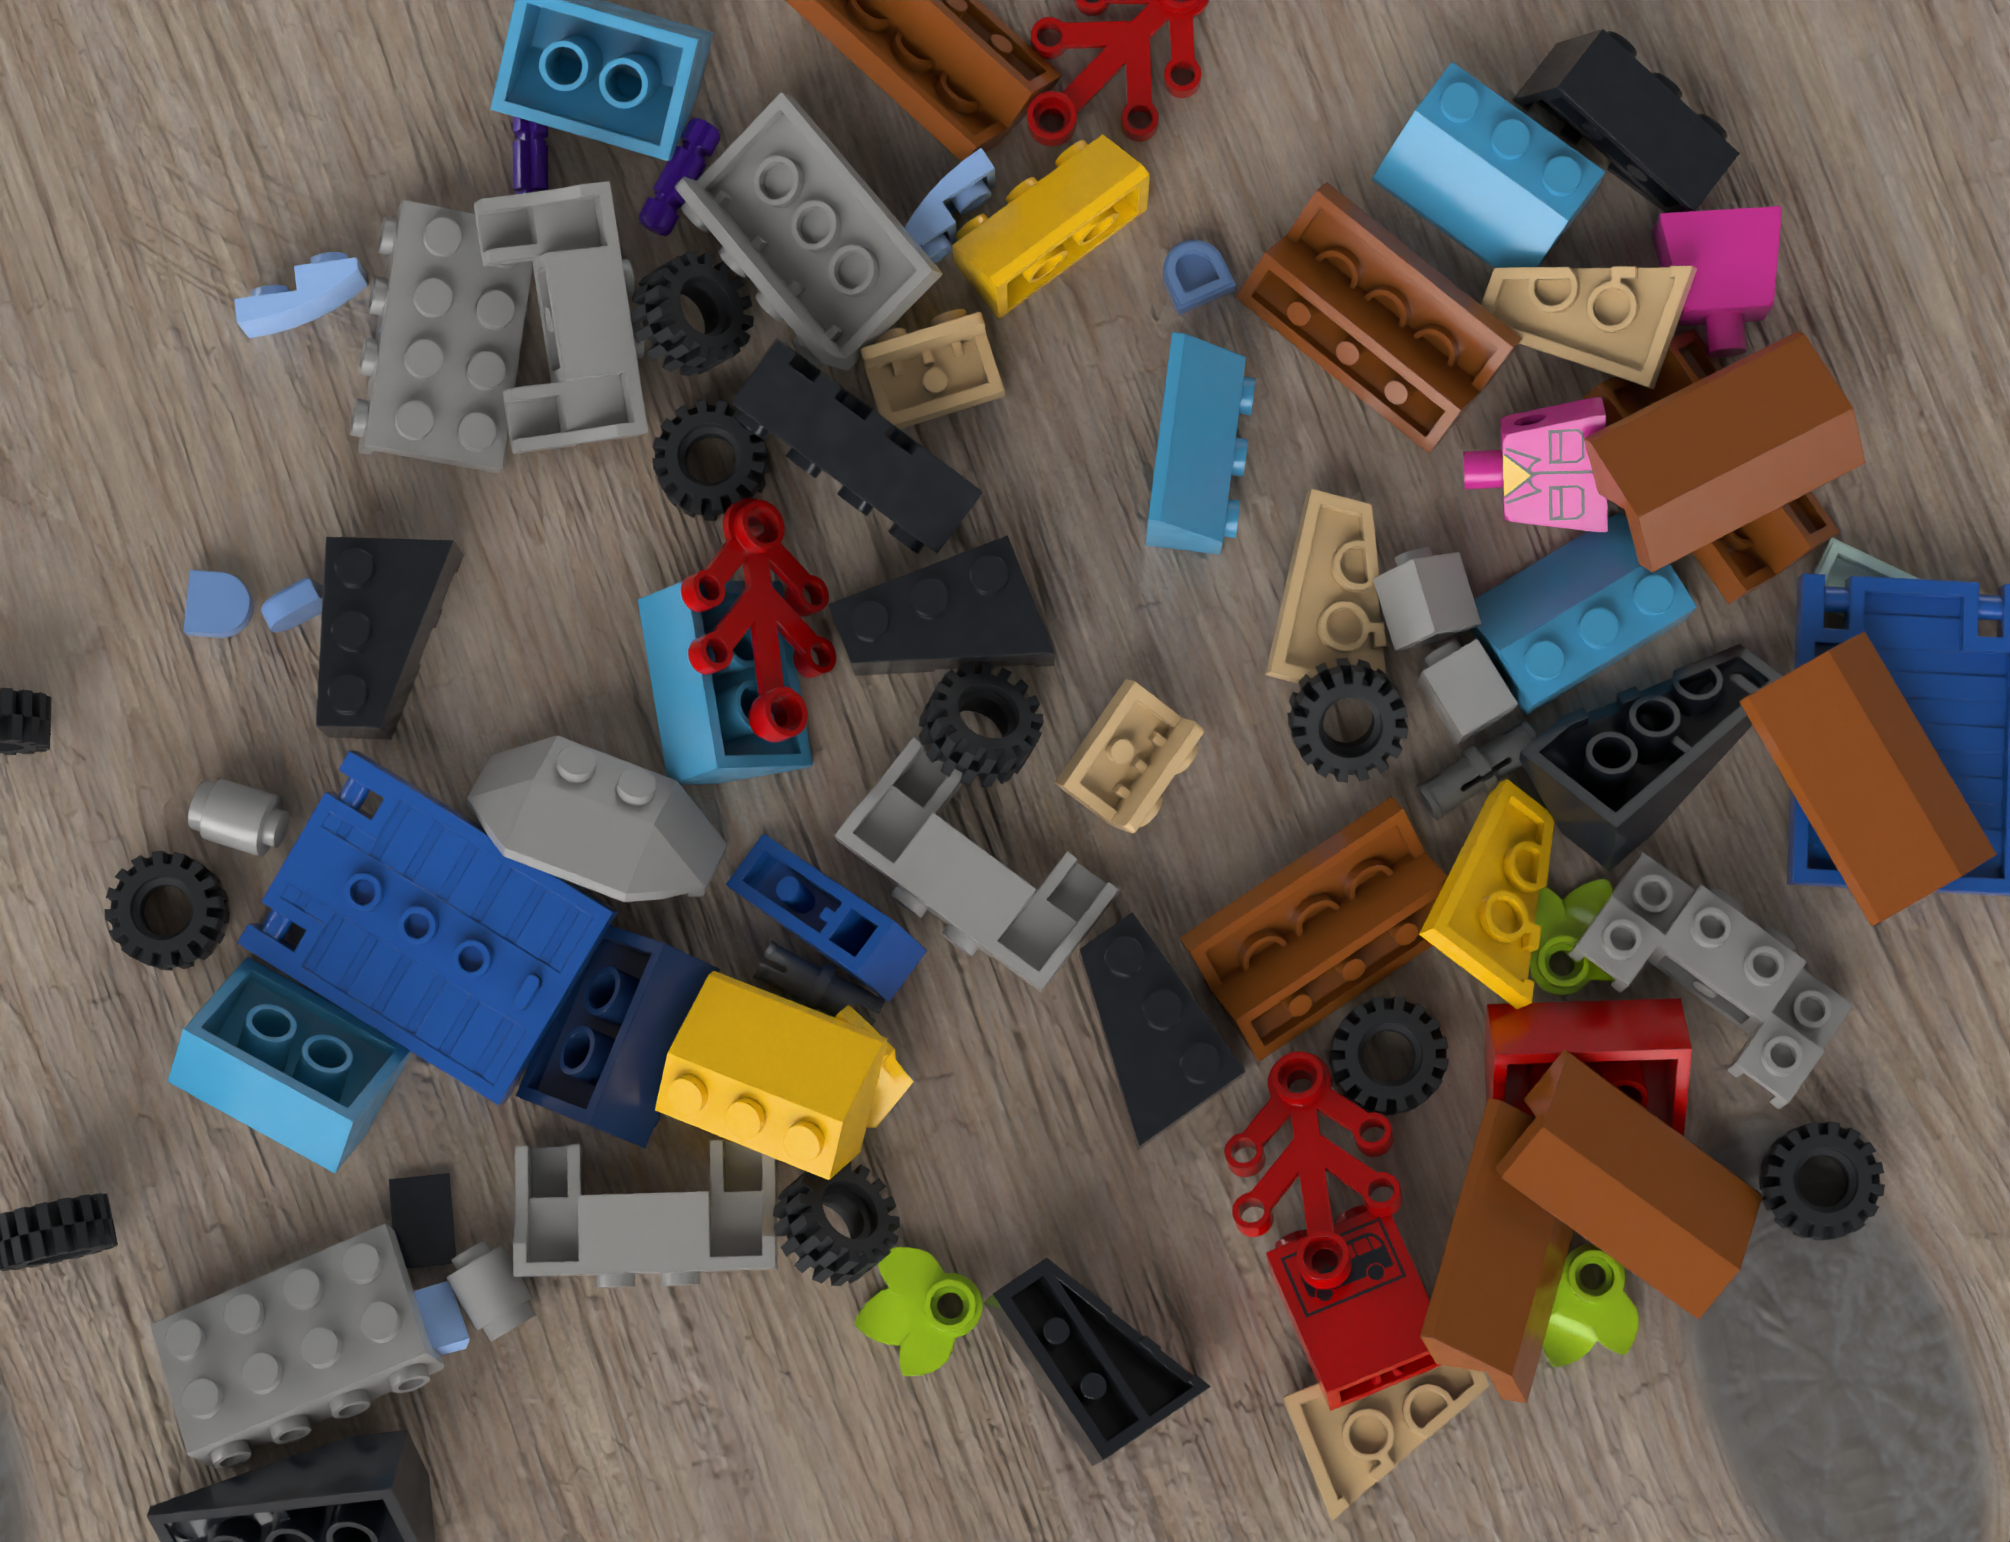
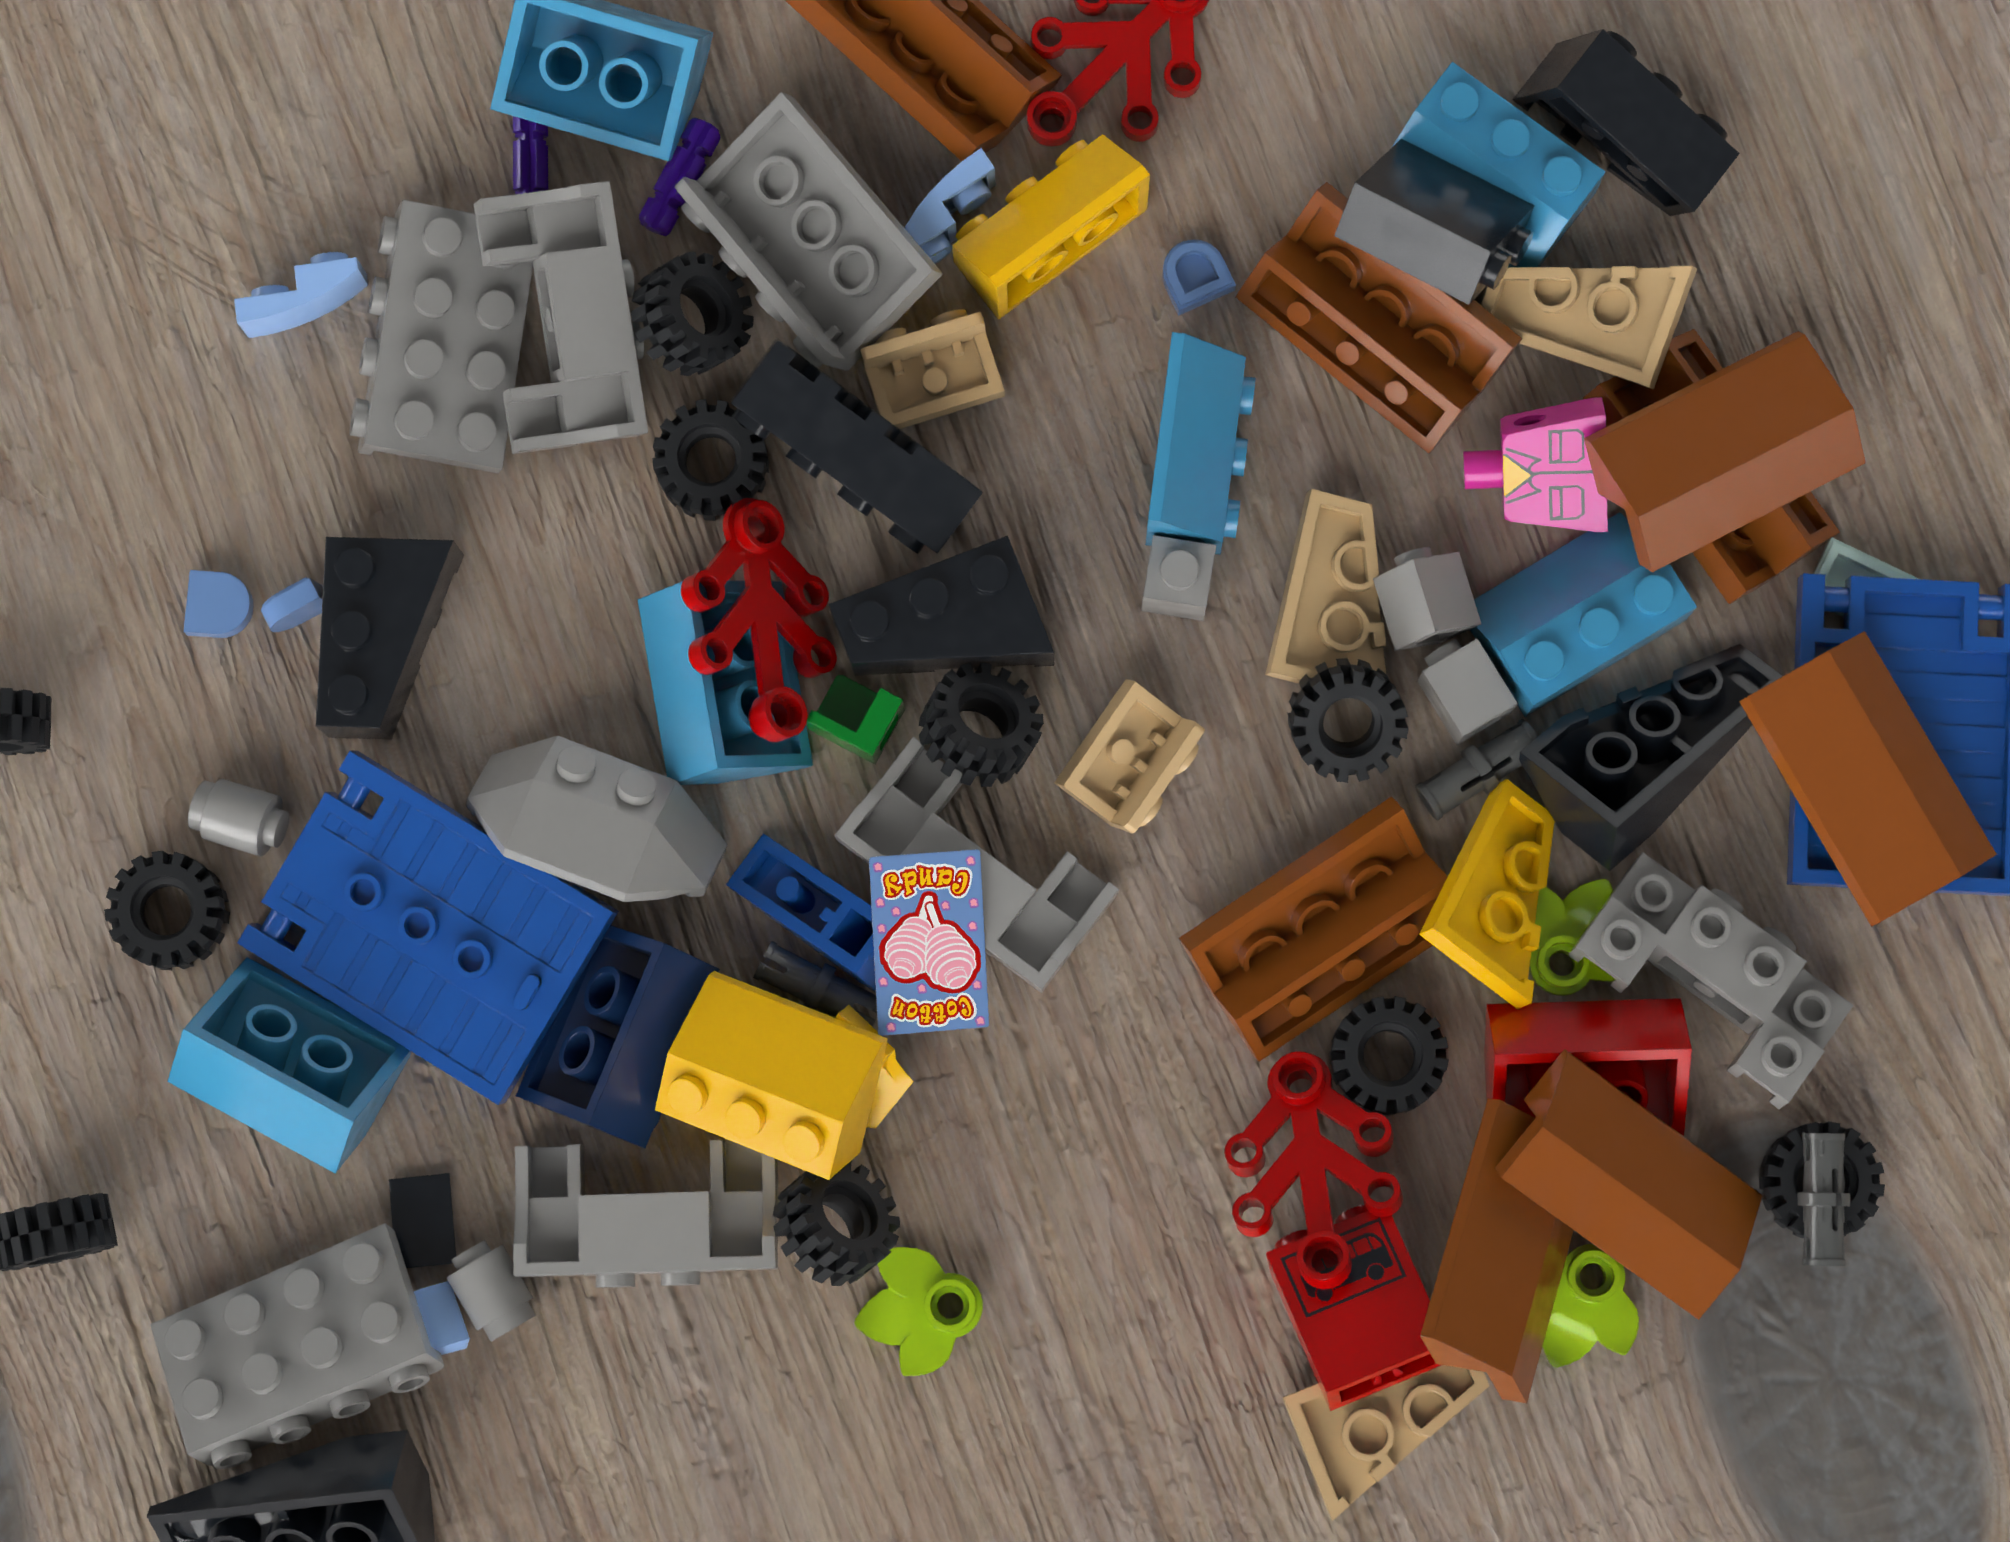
black wedge [983,1258,1211,1466] -> none
black wedge [1079,912,1246,1150] -> none
dark pink torso [1652,206,1782,357] -> none
none -> green panel [806,675,905,765]
none -> sticker [869,849,989,1036]
none -> light grey brick [1141,535,1216,621]
none -> black brick [1334,139,1534,305]
none -> dark grey pin [1797,1133,1850,1266]

